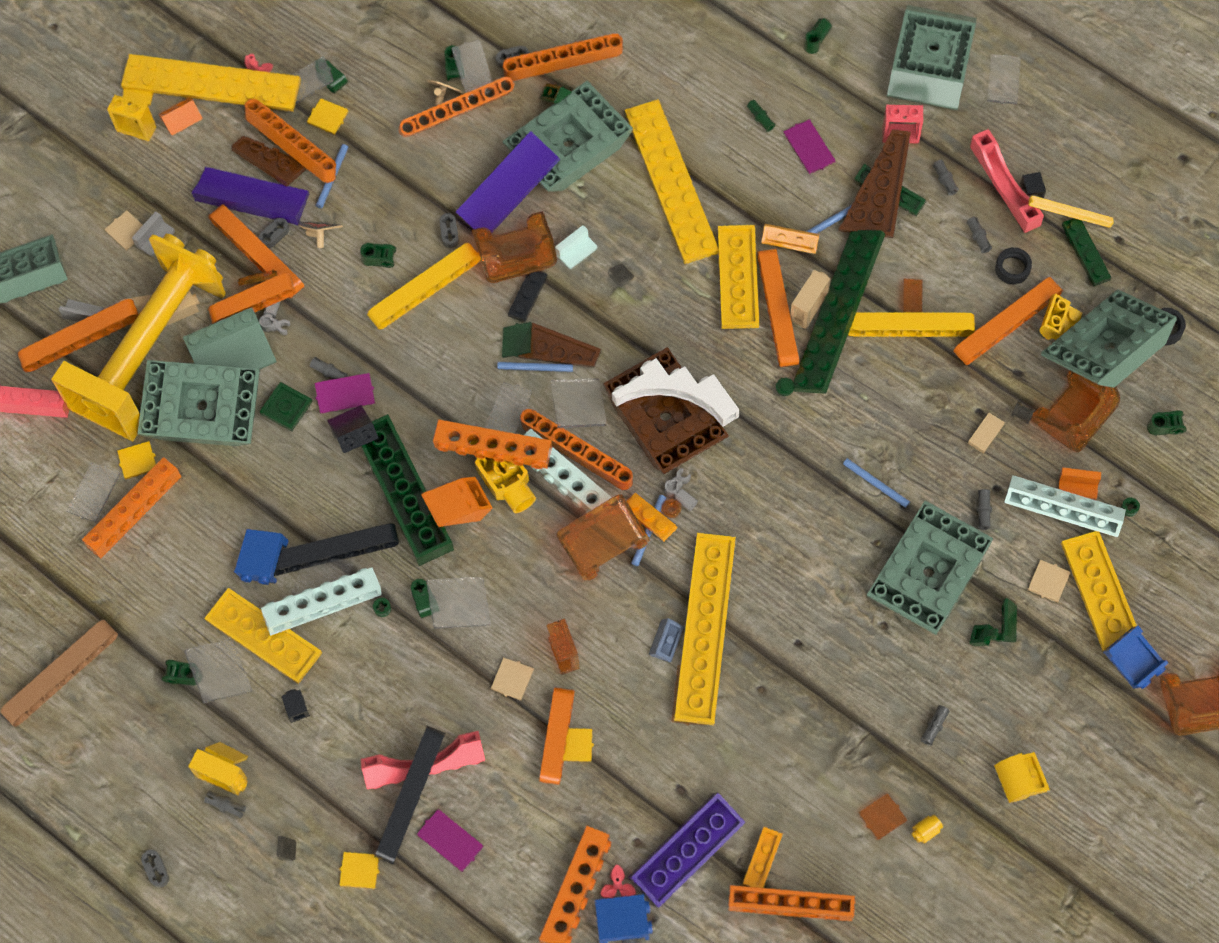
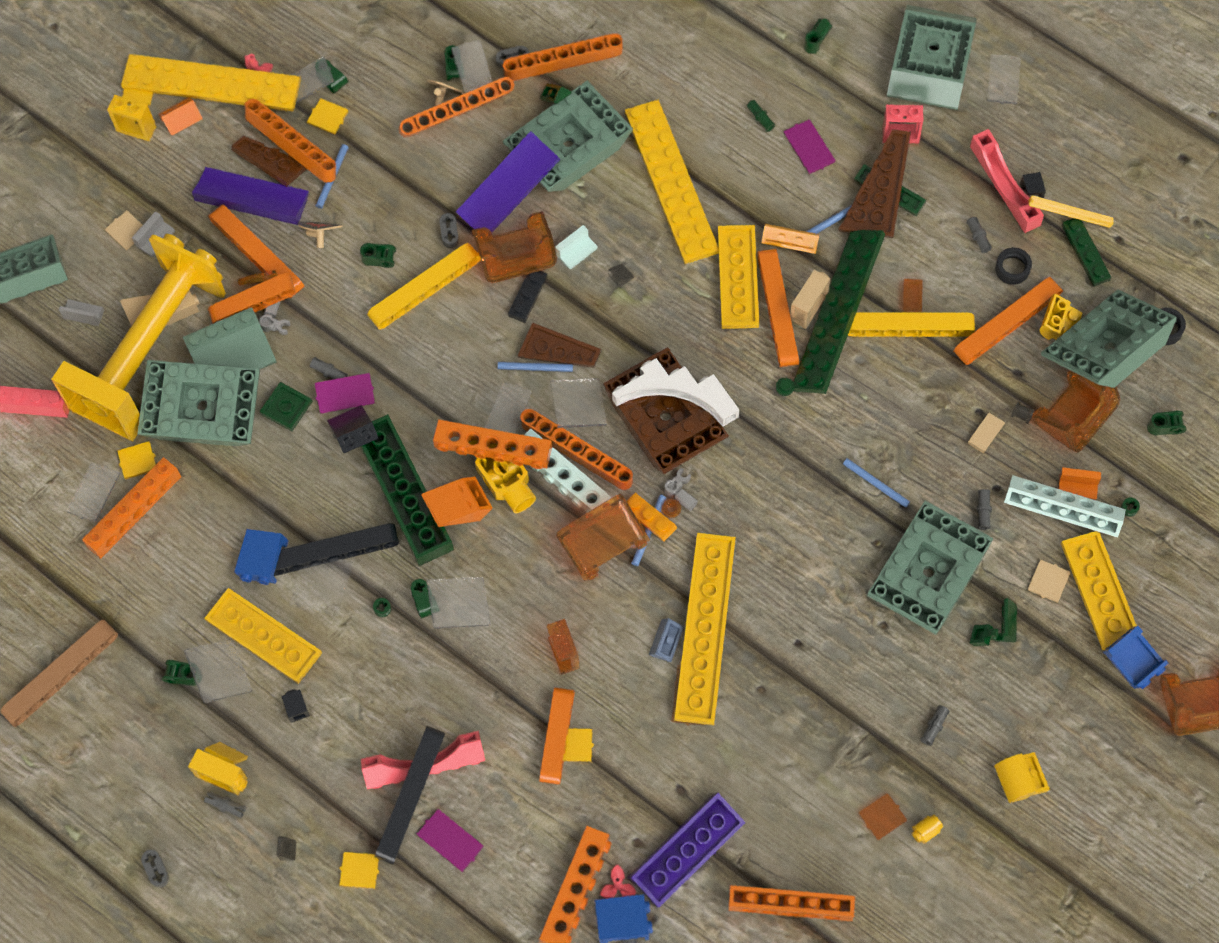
orange beam [17,299,139,372] -> none
dark grey beam [258,218,289,248] -> none
light aqua brick [261,568,381,636] -> none
tan piece [491,658,534,700] -> none
clear green piece [502,322,532,358] -> none
light orange plate [743,827,783,888] -> none
dark grey pin [933,160,959,196] -> none

